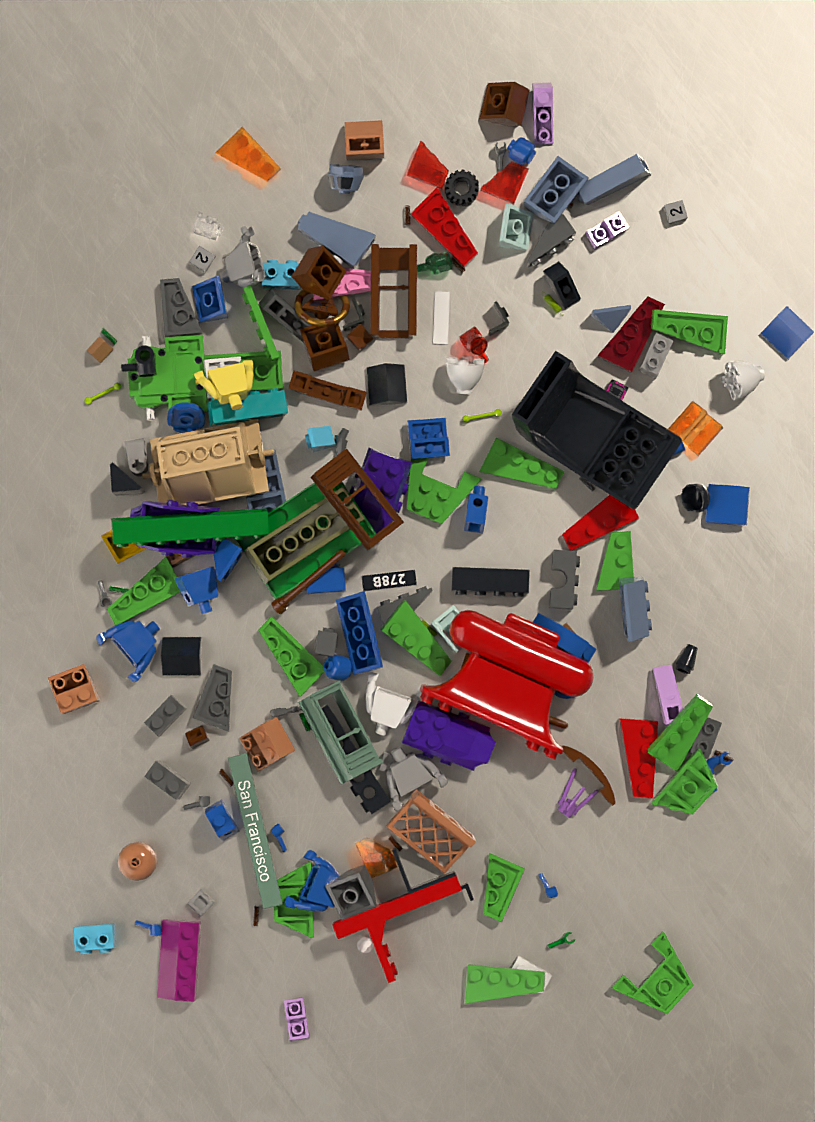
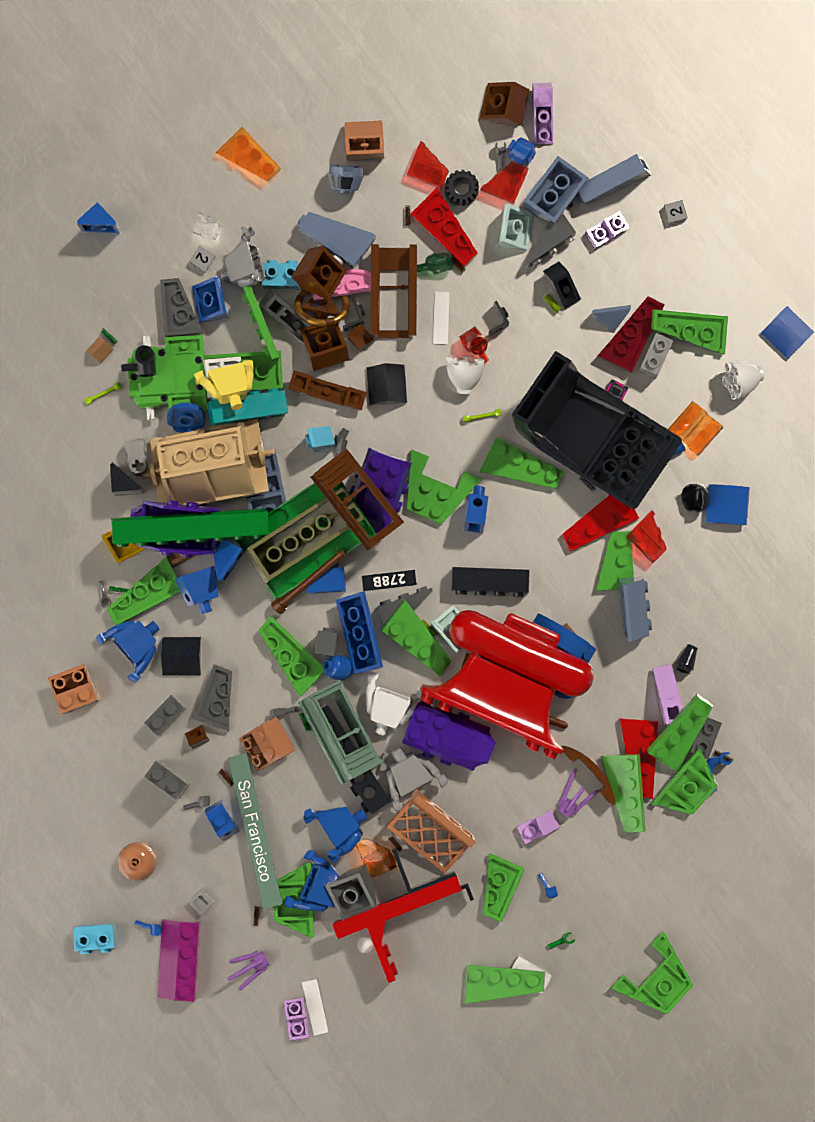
blue hand [272,824,287,852] -> none
blue slope [407,418,450,459] -> none
dark grey arch [549,550,580,610] -> none
none -> blue slope [77,202,120,233]
none -> medium lavender plant [227,951,270,990]
none -> white sticker [302,979,329,1036]
none -> blue torso [303,807,368,862]
none -> lavender slope [517,810,560,844]
none -> bright green wing [601,754,646,832]
none -> clear red wing [626,510,667,563]

